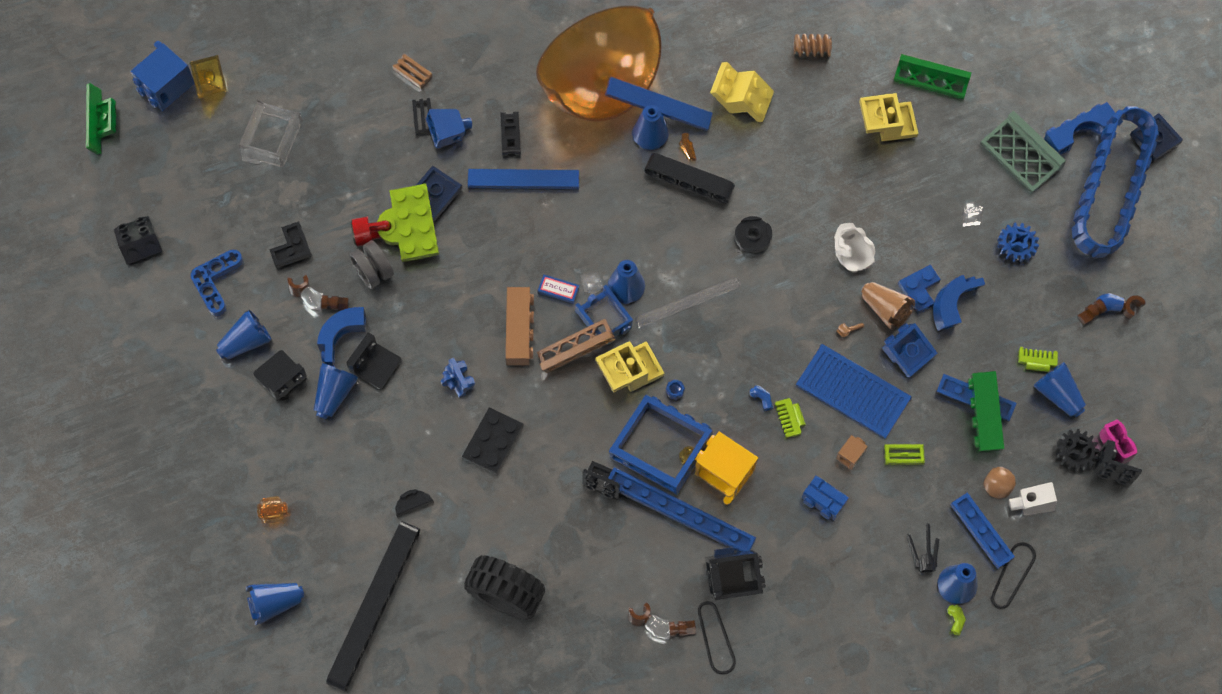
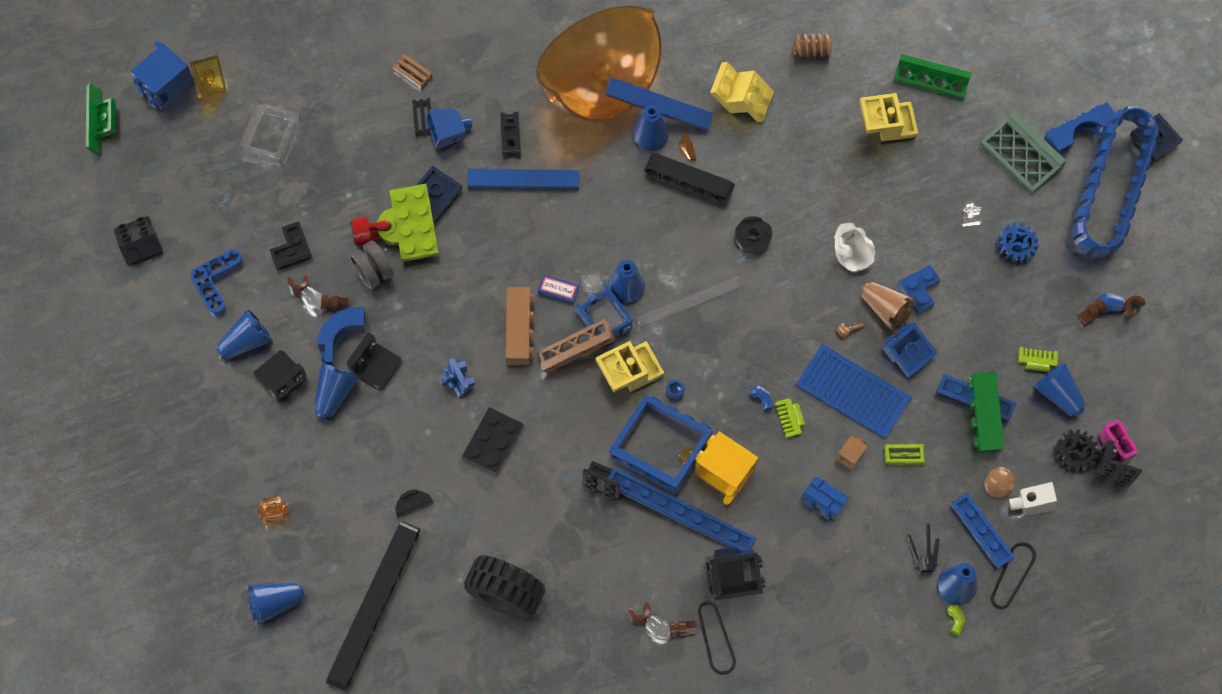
blue arch [933,275,985,331] -> none

